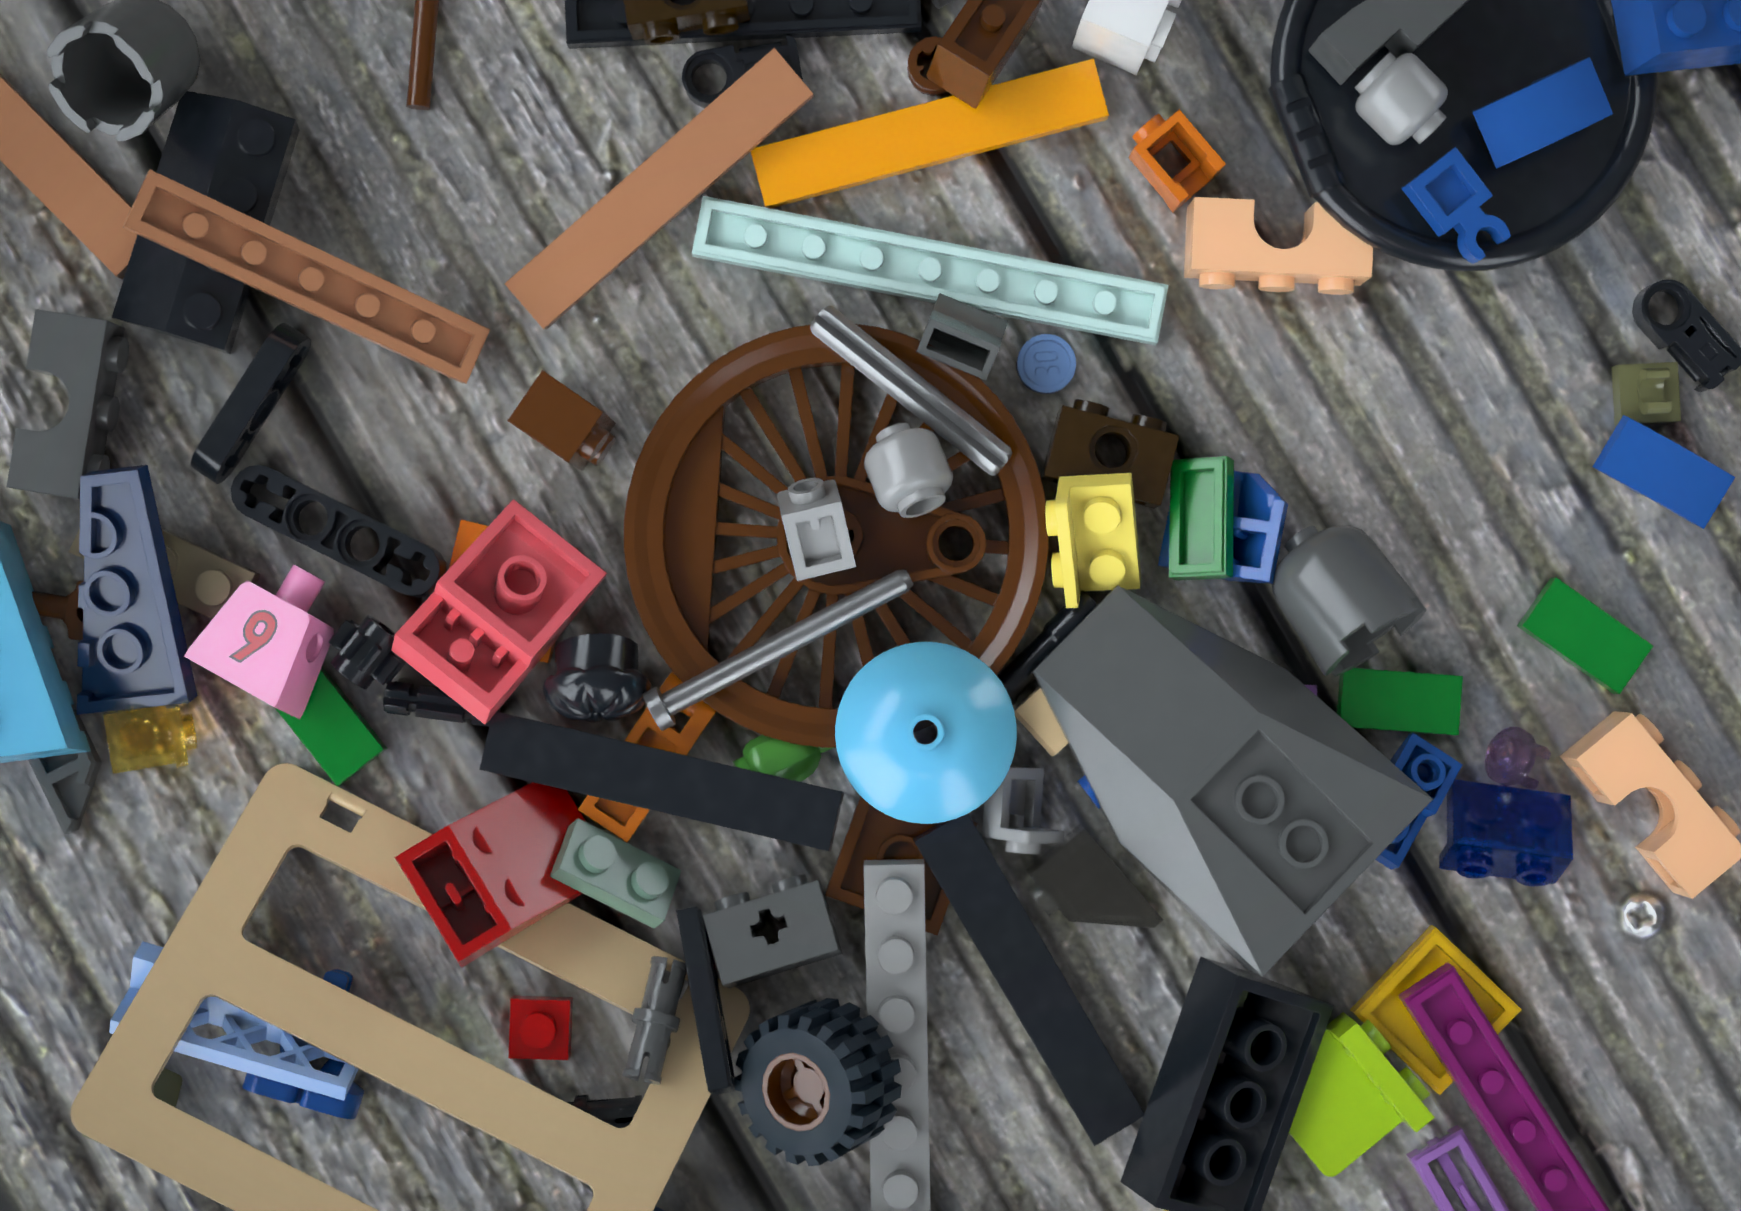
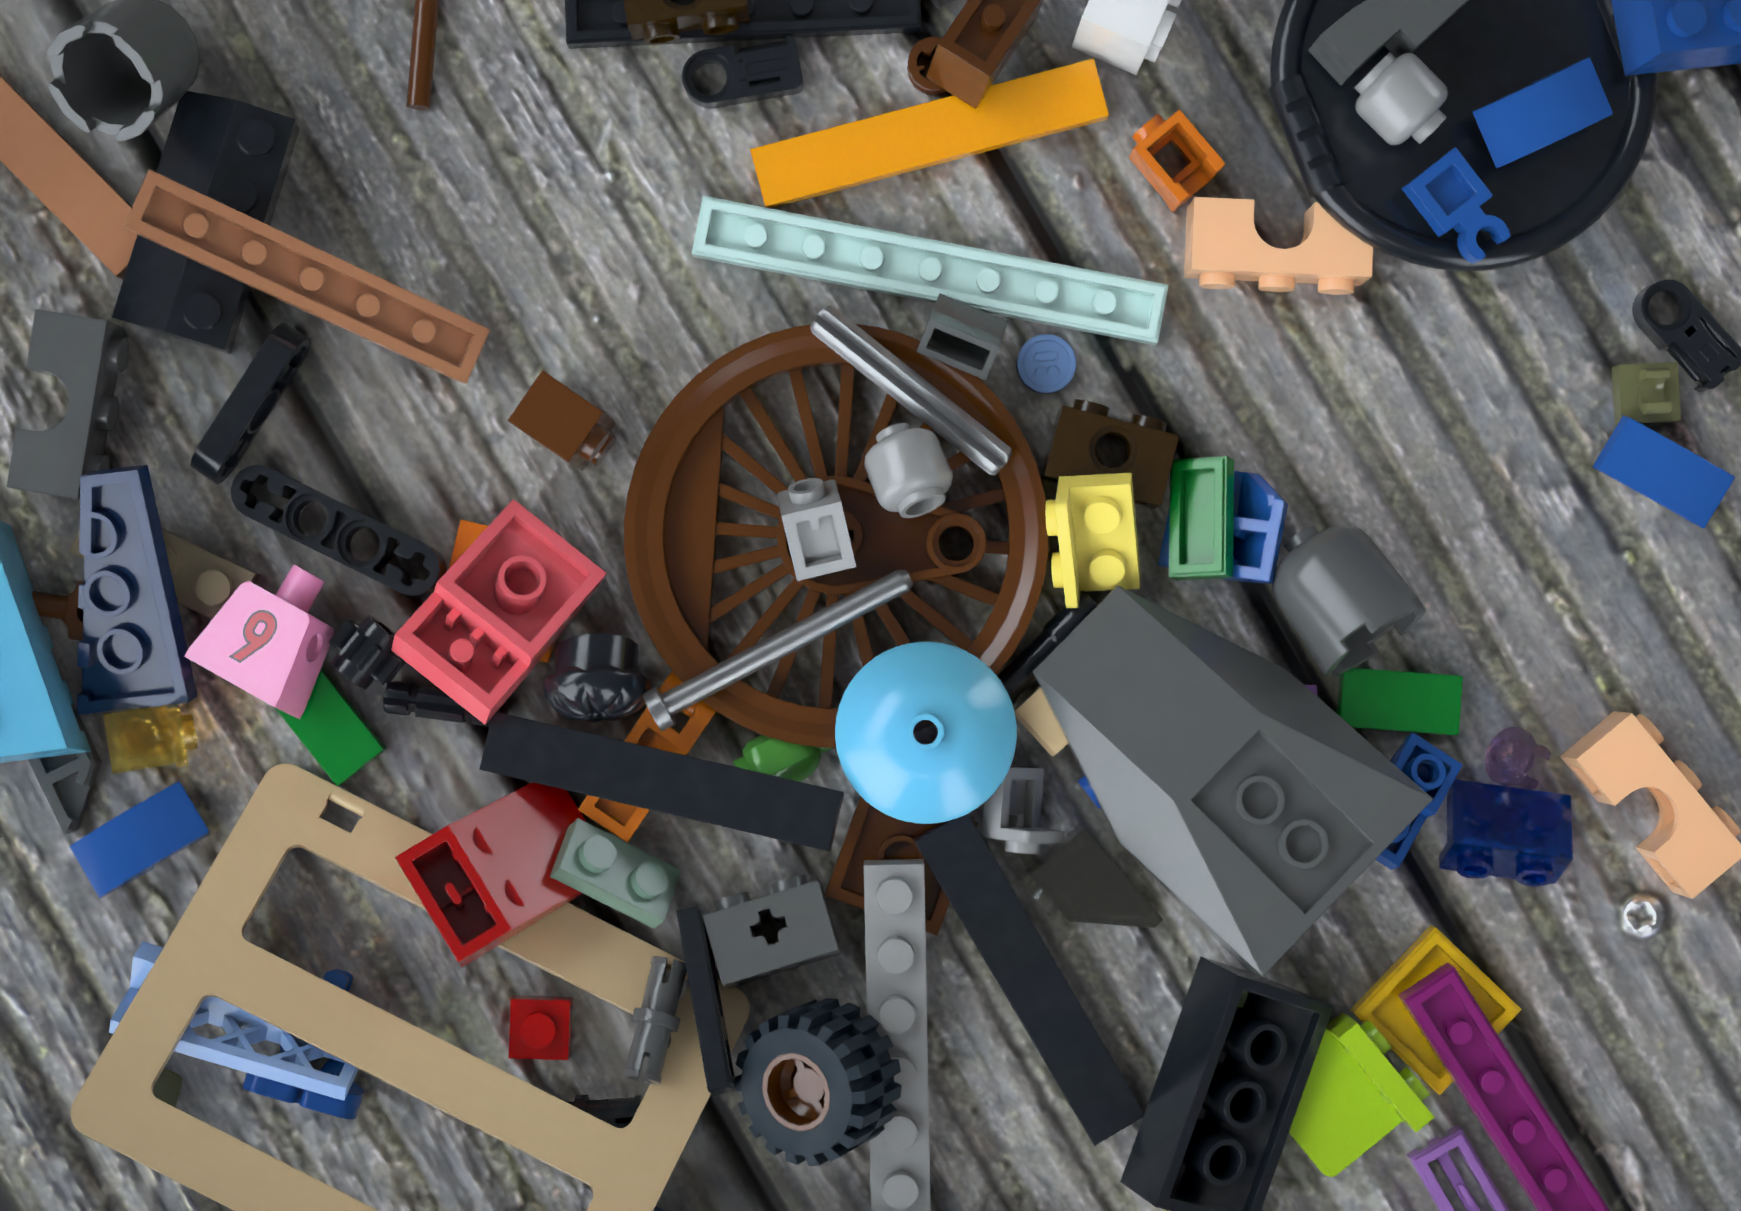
nougat tile [505,47,814,330] -> none
green tile [1517,577,1653,694] -> none
none -> blue slope [70,781,209,899]

